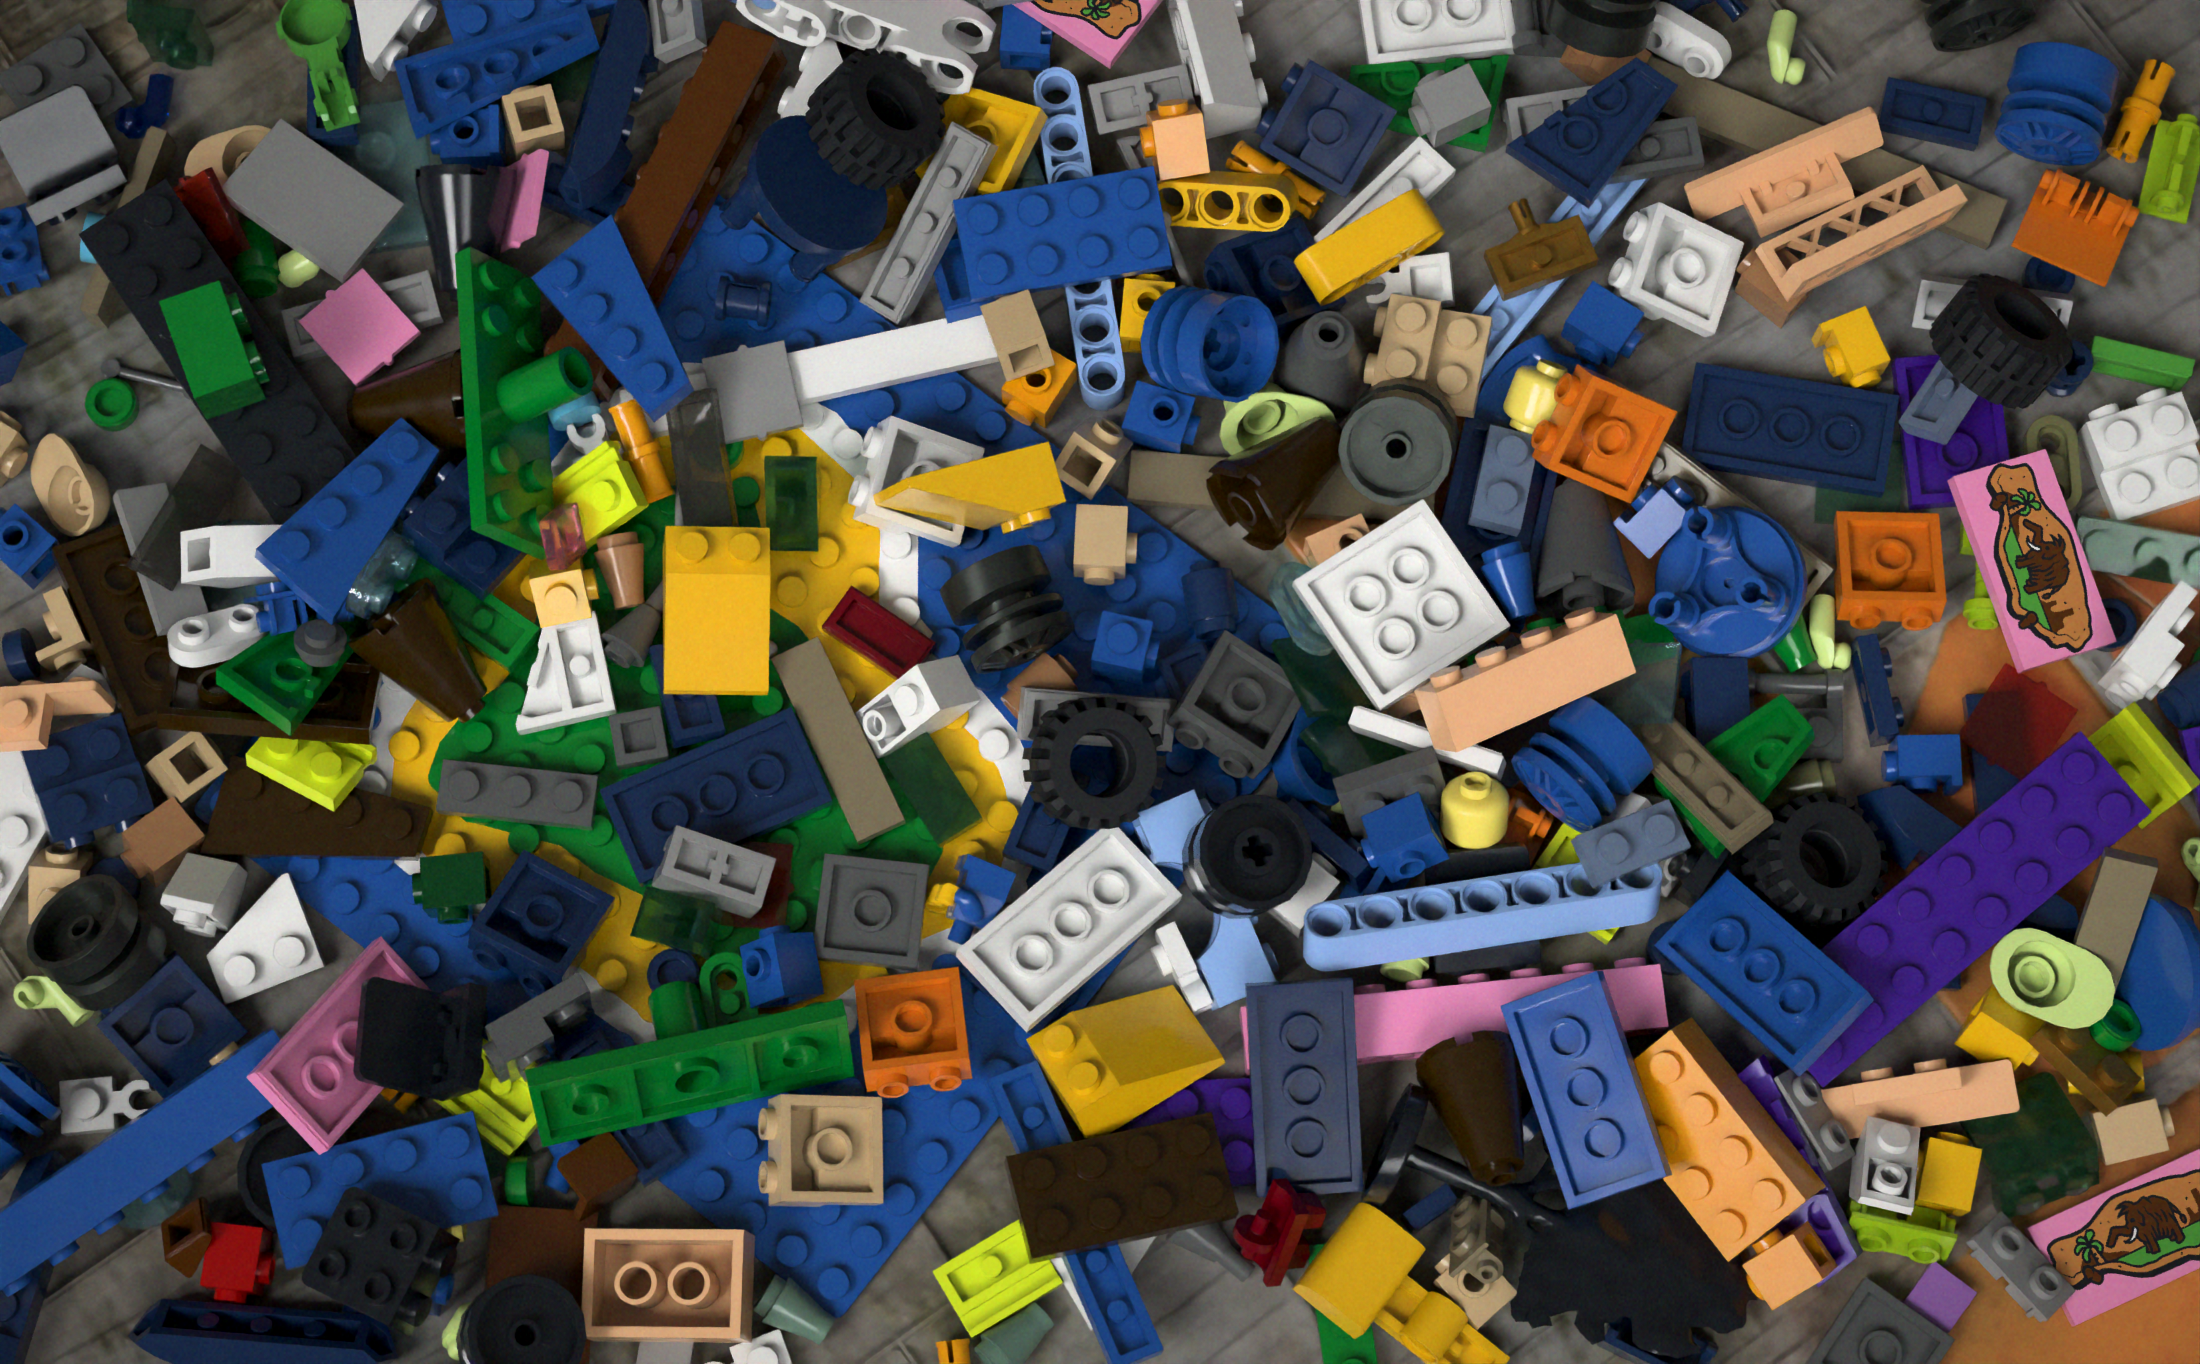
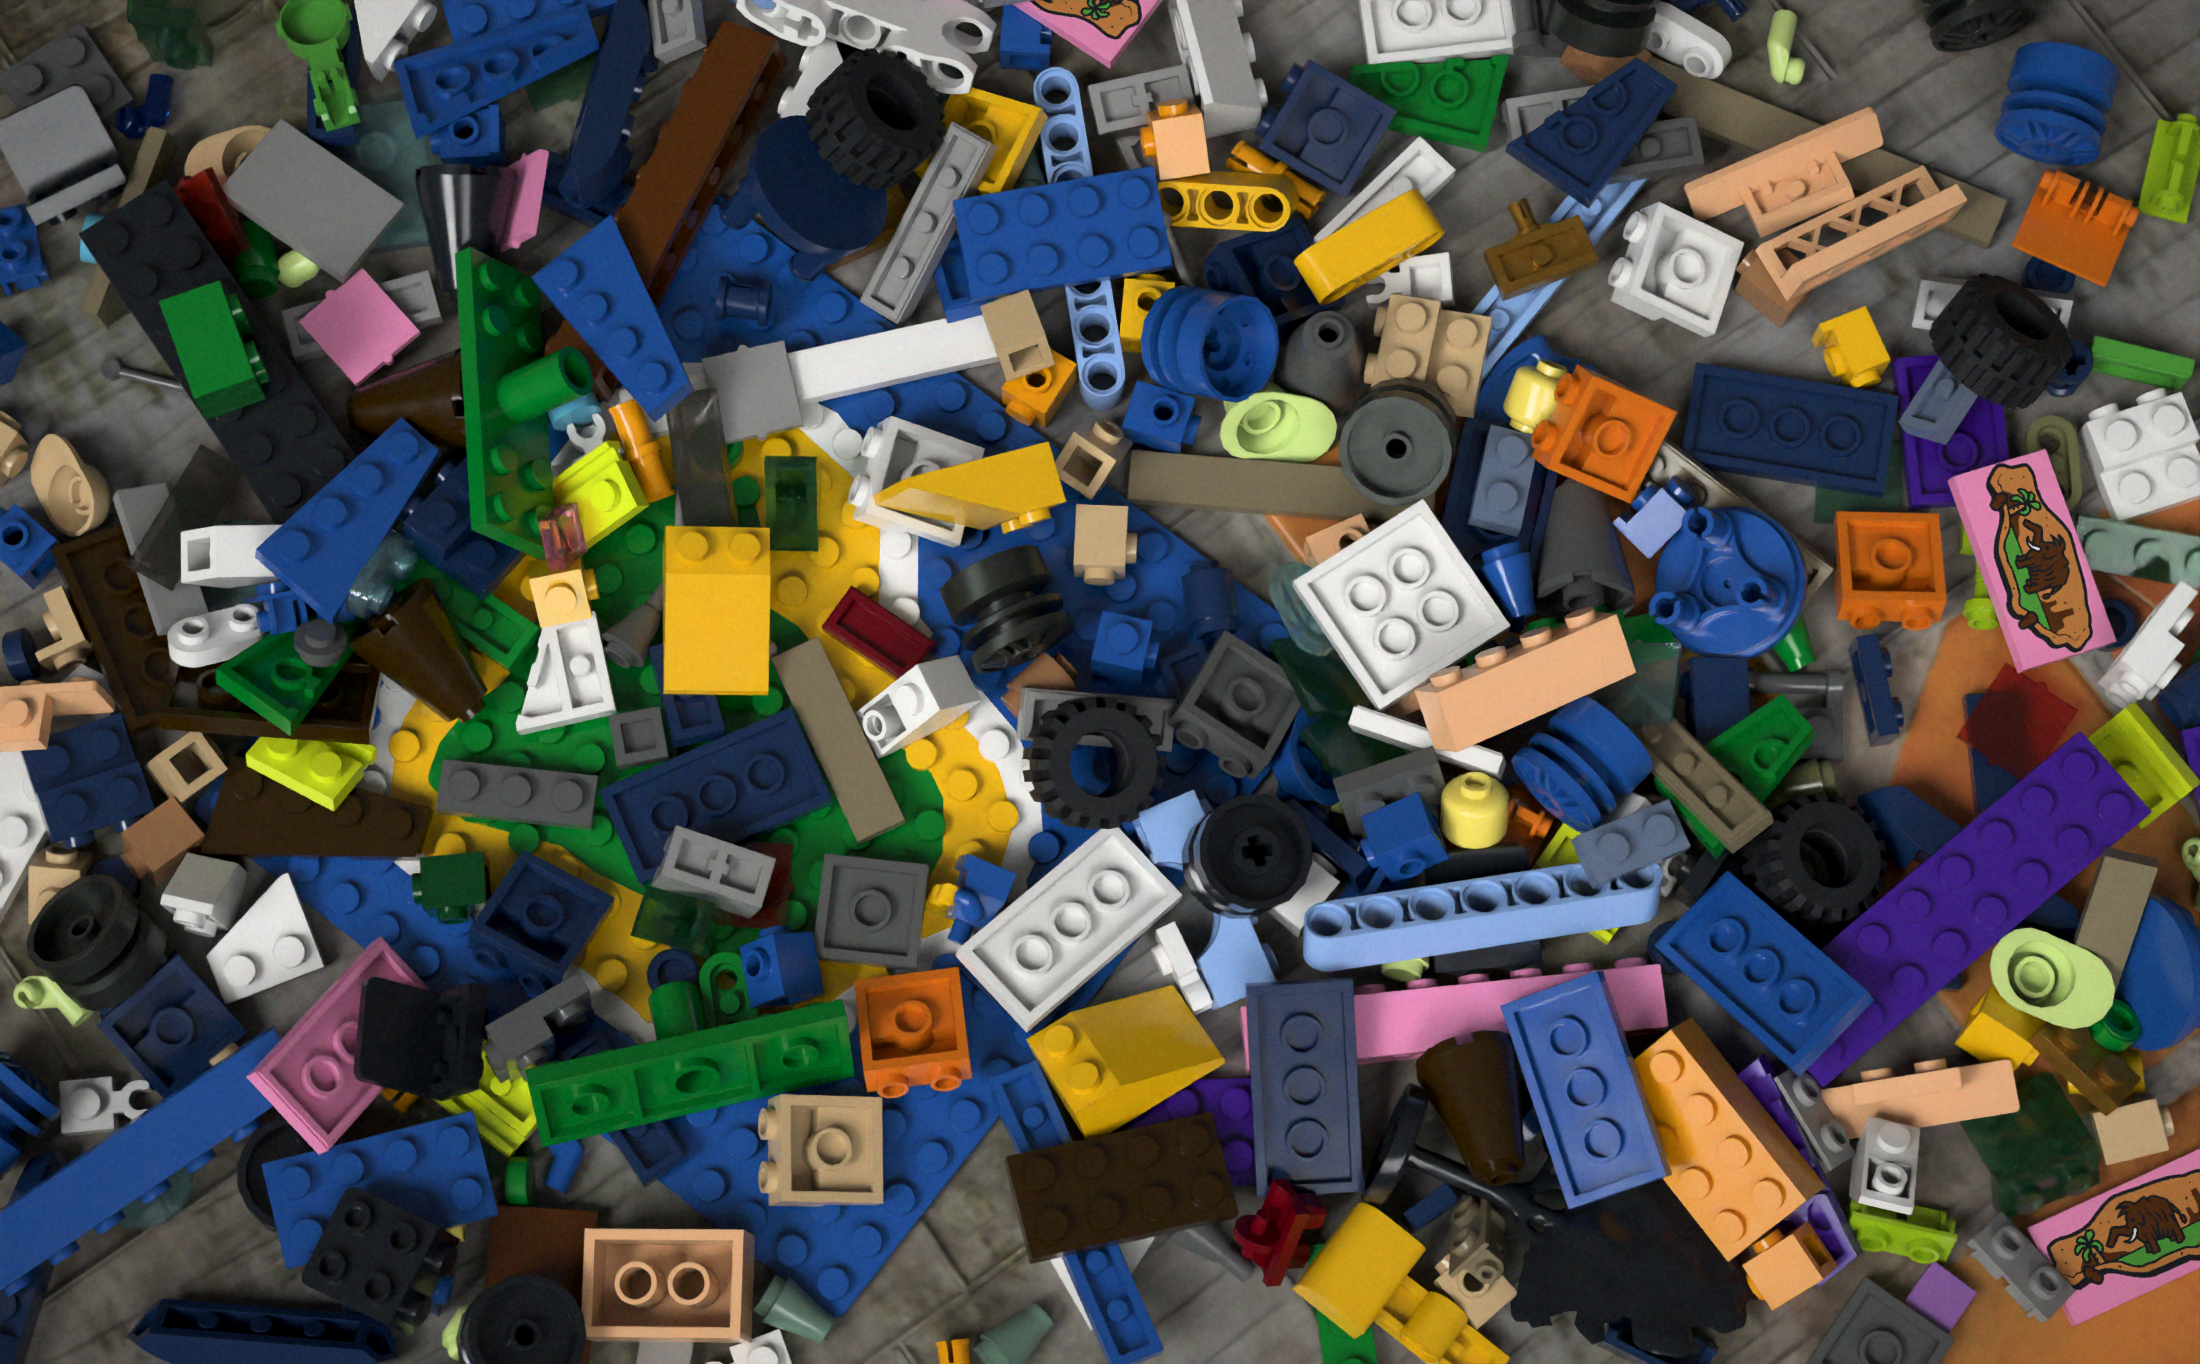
green tile [85,378,139,432] -> none
reddish brown slope [161,1196,212,1278] -> none
red brick [200,1221,276,1304] -> none
tan brick [502,84,565,160] -> none
reddish brown panel [557,1132,639,1222] -> none
medium nougat cone [594,532,645,610] -> none
clear green plate [883,731,983,848] -> none
neon yellow plate [932,1219,1063,1339] -> none
dark blue plate [1002,769,1090,874] -> none
dark brown cone [1206,417,1342,551] -> none
light grey brick [1408,63,1492,148] -> none
blue brick [1561,281,1645,369] -> none
yellowish green arm [1809,594,1852,670] -> none
dark blue plate [1878,77,1987,152] -> none
blue brick [1881,734,1963,796] -> none
yellow brick [1914,1132,1982,1217] -> none
light orange pin [2106,59,2176,163] -> none

